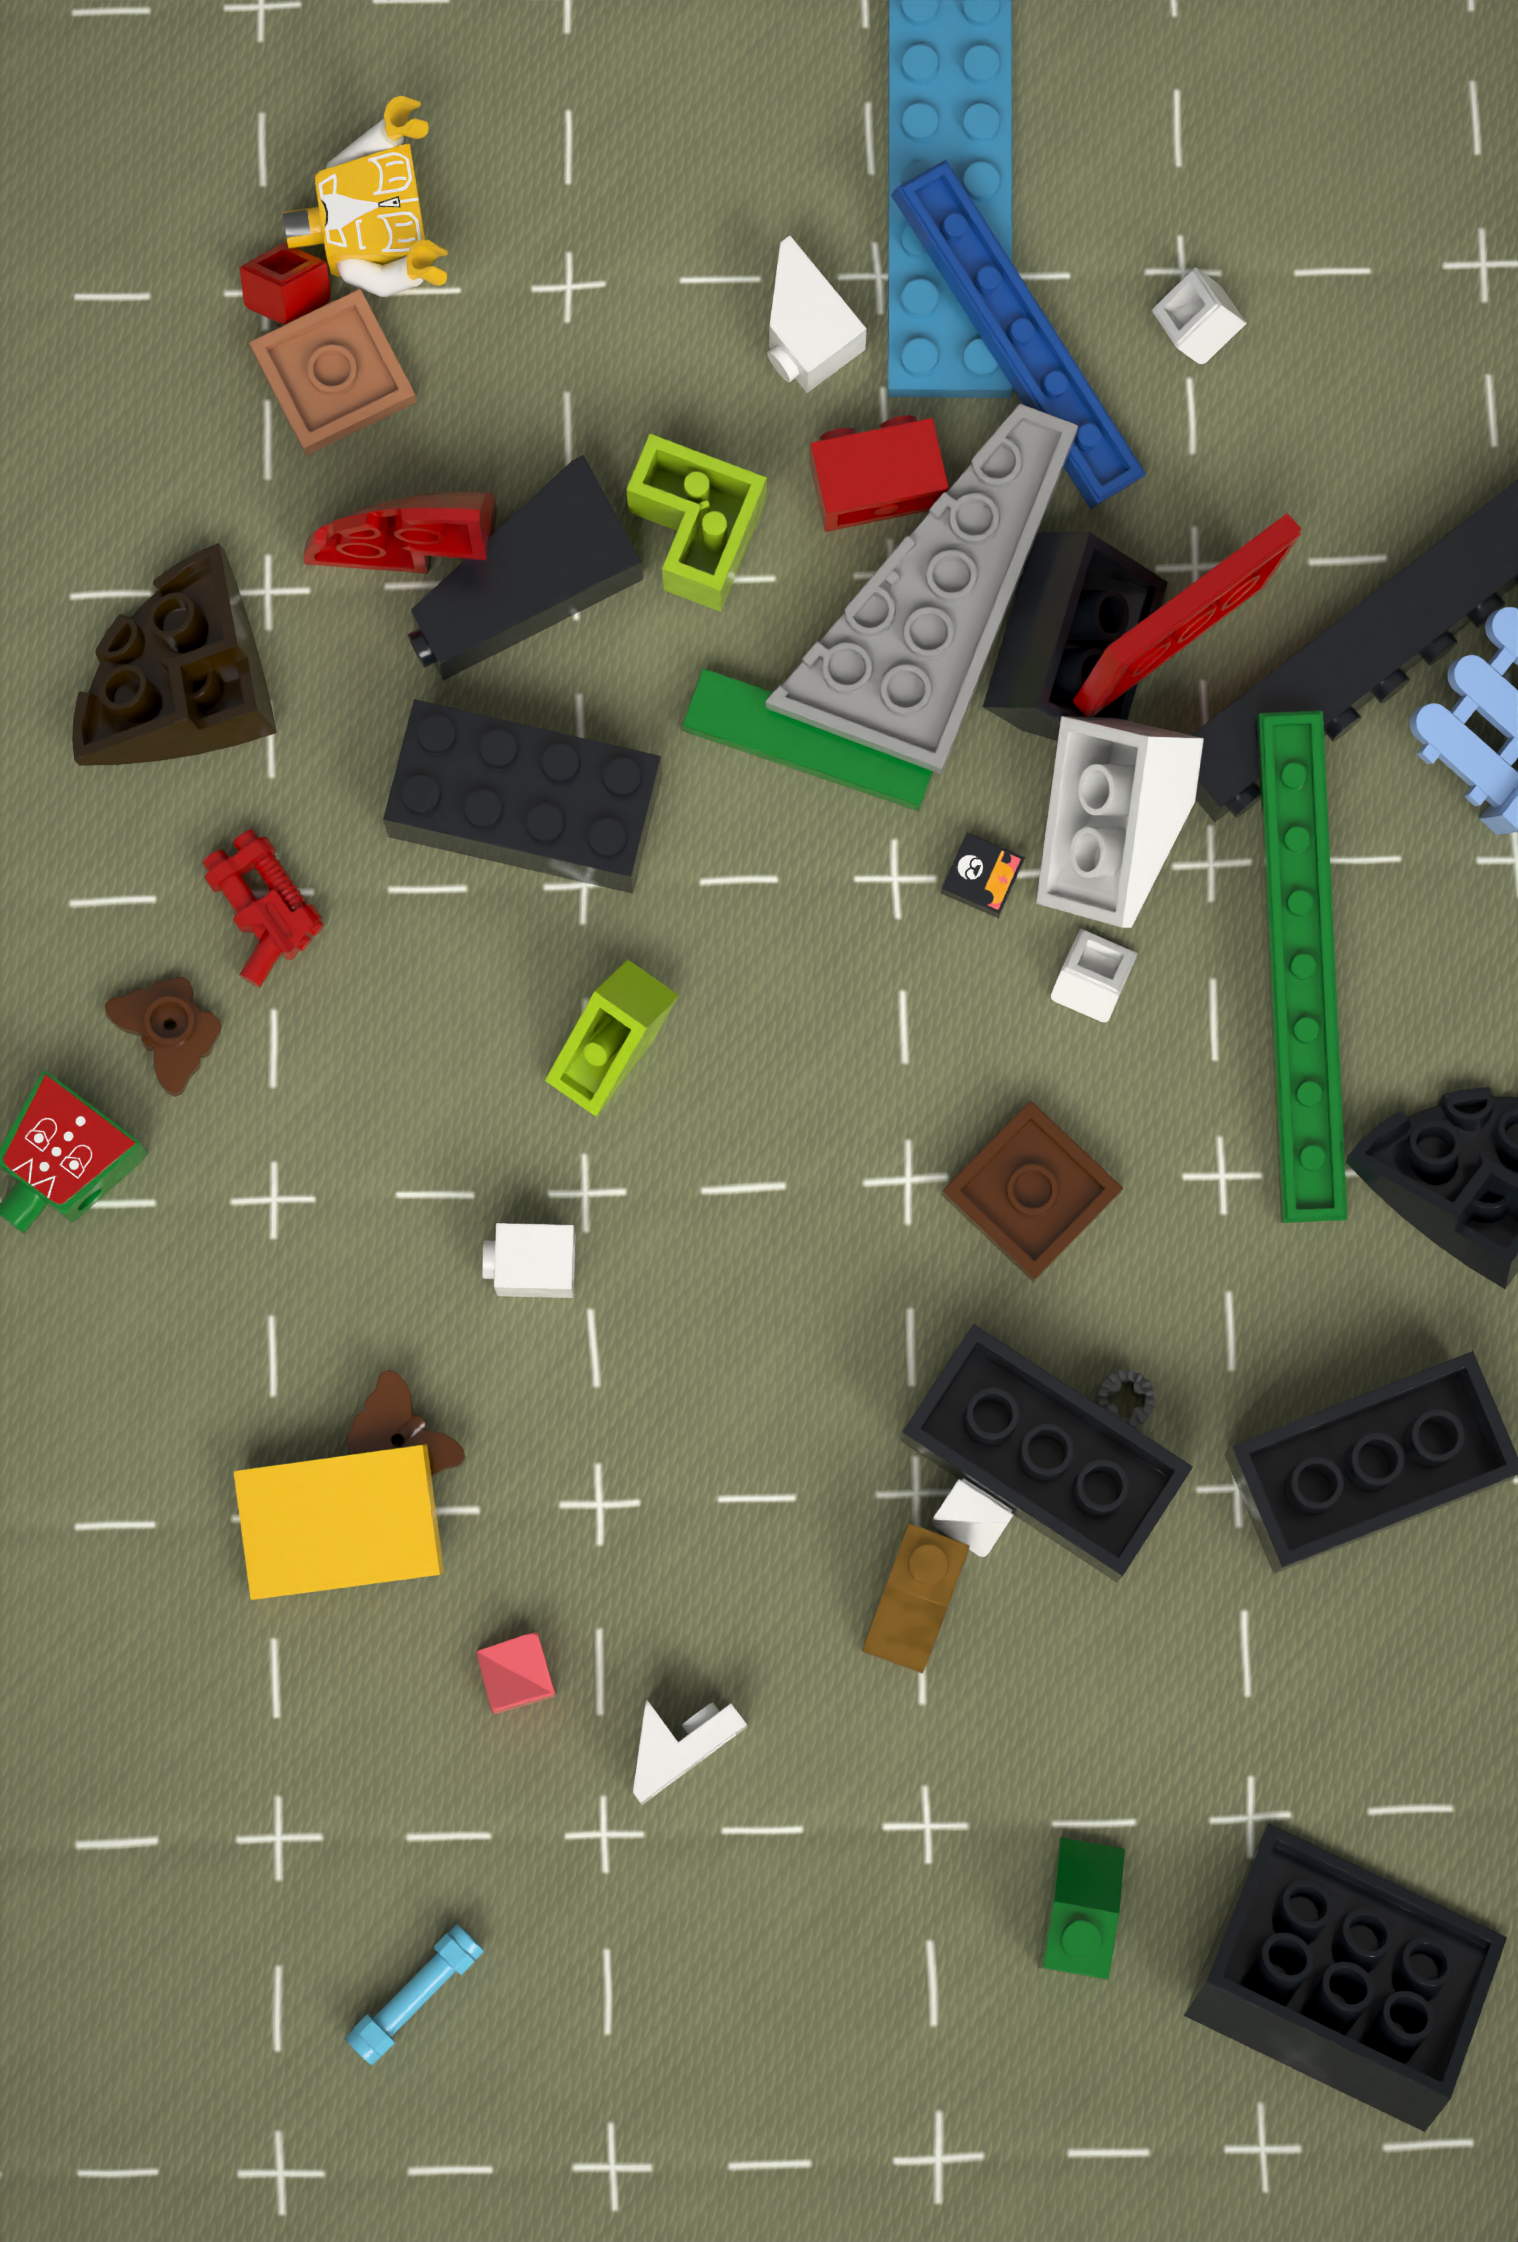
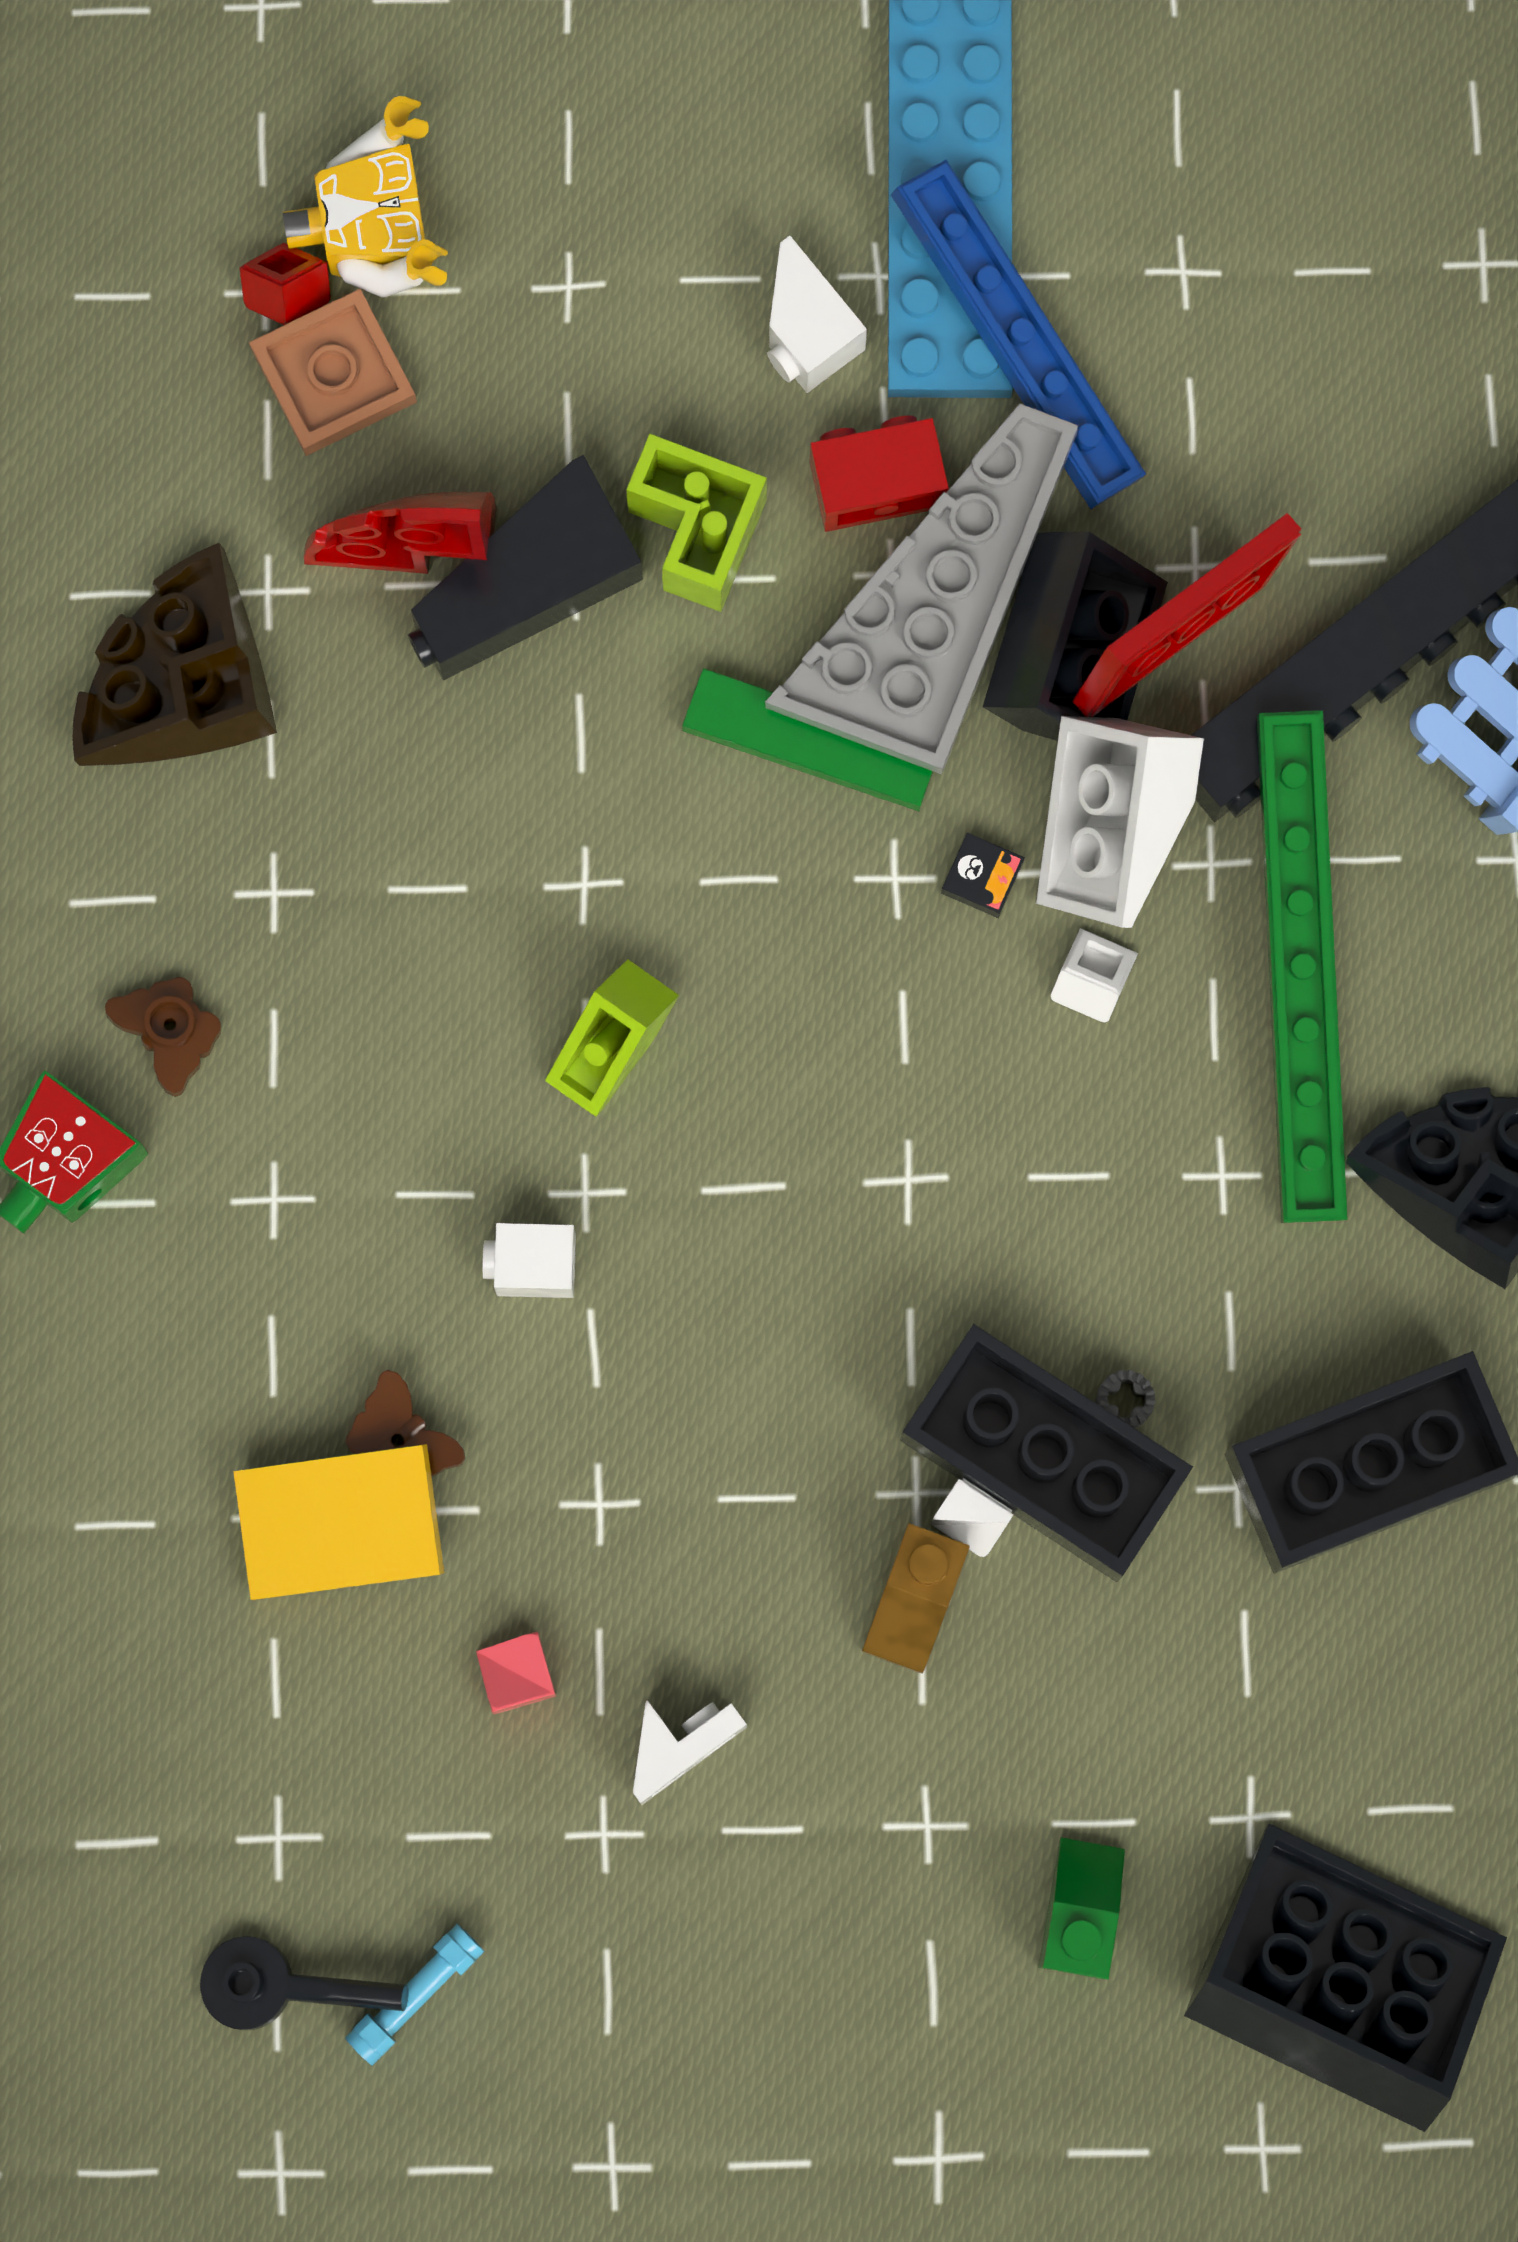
red piece [202,829,324,988] -> none
black brick [383,699,662,894] -> none
reddish brown plate [941,1100,1123,1283] -> none
white slope [1151,267,1247,364] -> none
none -> black piece [200,1936,409,2030]

